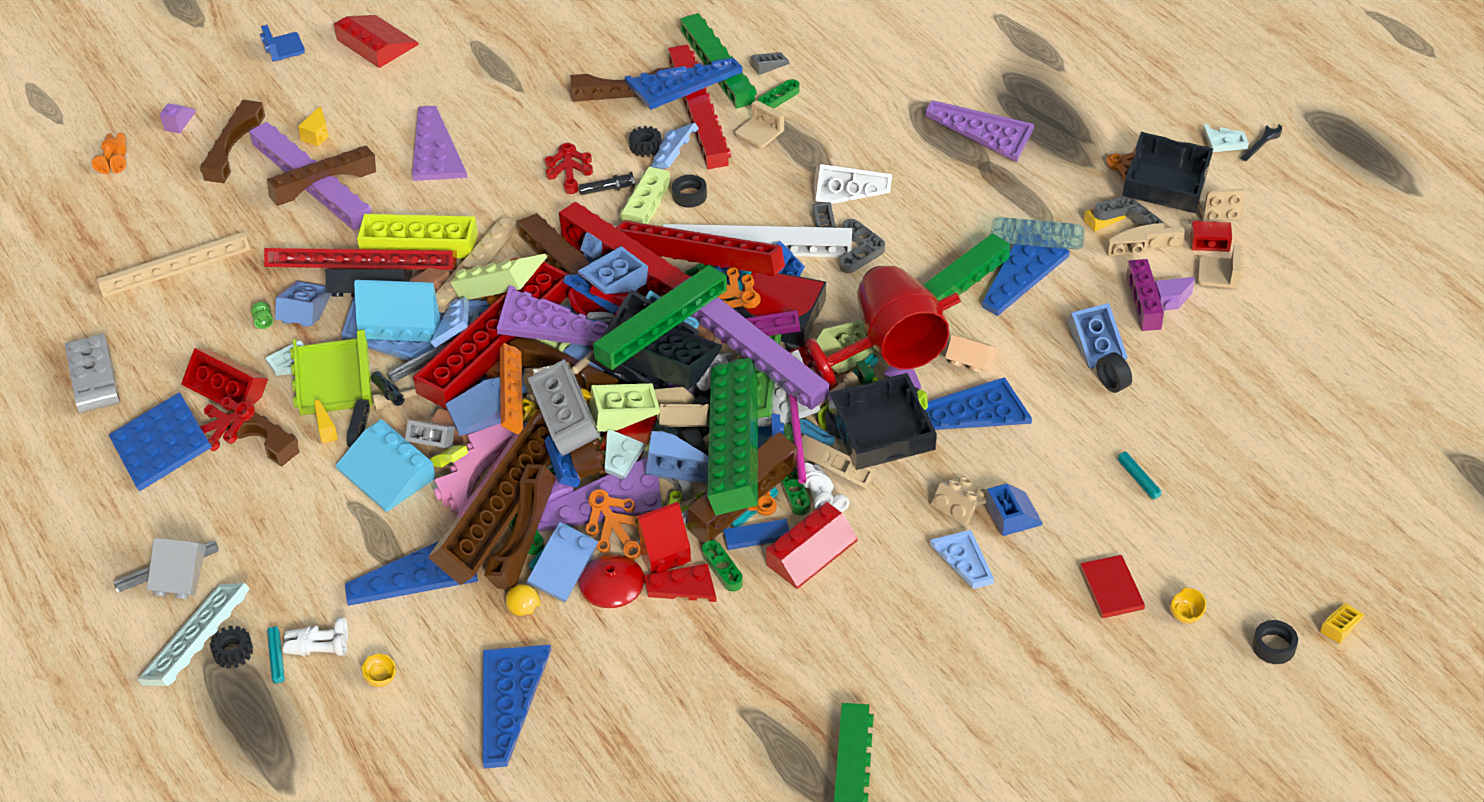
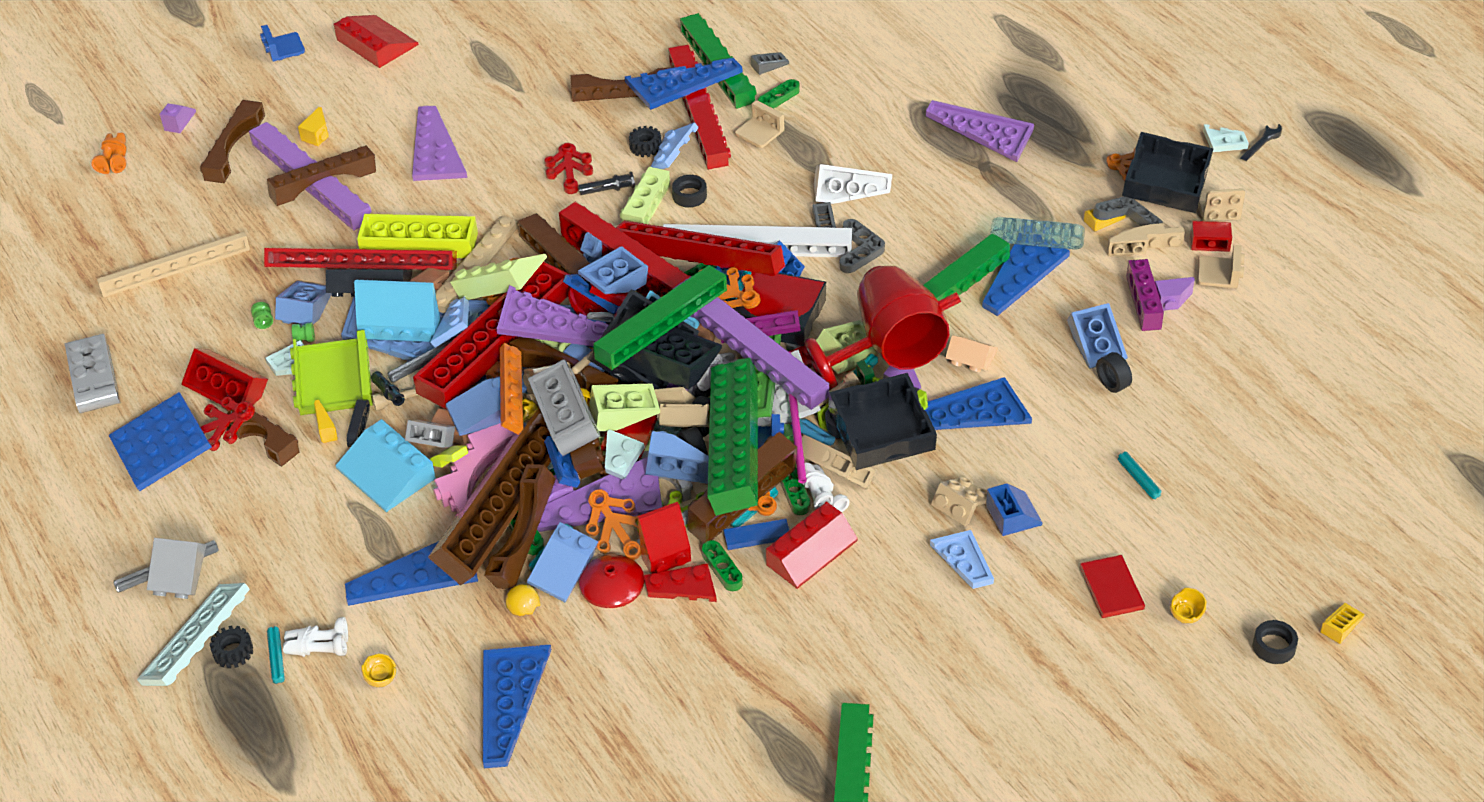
none -> bright green wheel [292,322,315,342]

